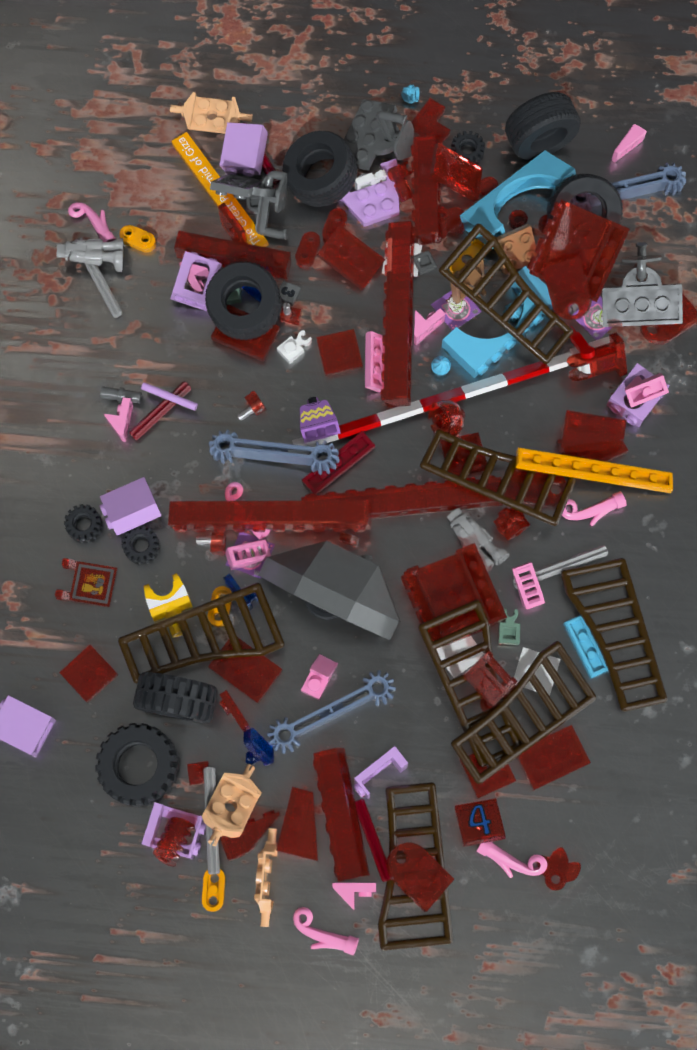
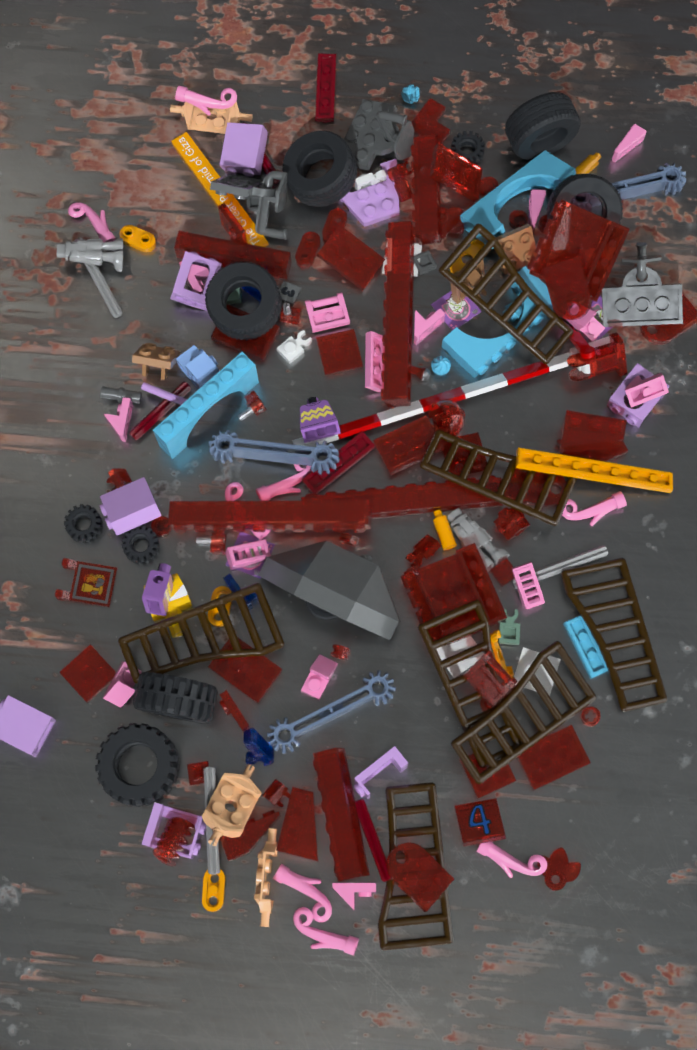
none -> bright pink slope [103,661,142,708]
none -> clear red tile [106,468,132,491]
none -> medium nougat plate [132,343,181,380]
none -> medium lavender torso [142,563,173,616]
none -> clear red tile [151,516,172,537]
none -> medium azure arch [153,352,259,459]
none -> bright pink plant [175,85,237,116]
none -> light blue brick [176,345,219,390]
none -> bright pink plant [255,464,311,503]
none -> clear red tile [262,779,291,807]
none -> bright pink plant [272,864,332,922]
none -> bright pink plate [305,292,350,333]
none -> dark red plate [315,53,336,122]
none -> clear red bush [330,644,350,660]
none -> clear red plate [373,415,444,476]
none -> clear red piece [401,363,430,381]
none -> clear red plate [405,534,441,570]
none -> light orange cylinder [433,510,457,551]
none -> clear red tile [490,558,514,587]
none -> light orange piece [490,630,514,678]
none -> bright pink slope [528,189,546,232]
none -> bright pink slope [563,302,605,342]
none -> light orange cylinder [575,152,601,174]
none -> clear red bush [581,706,601,727]

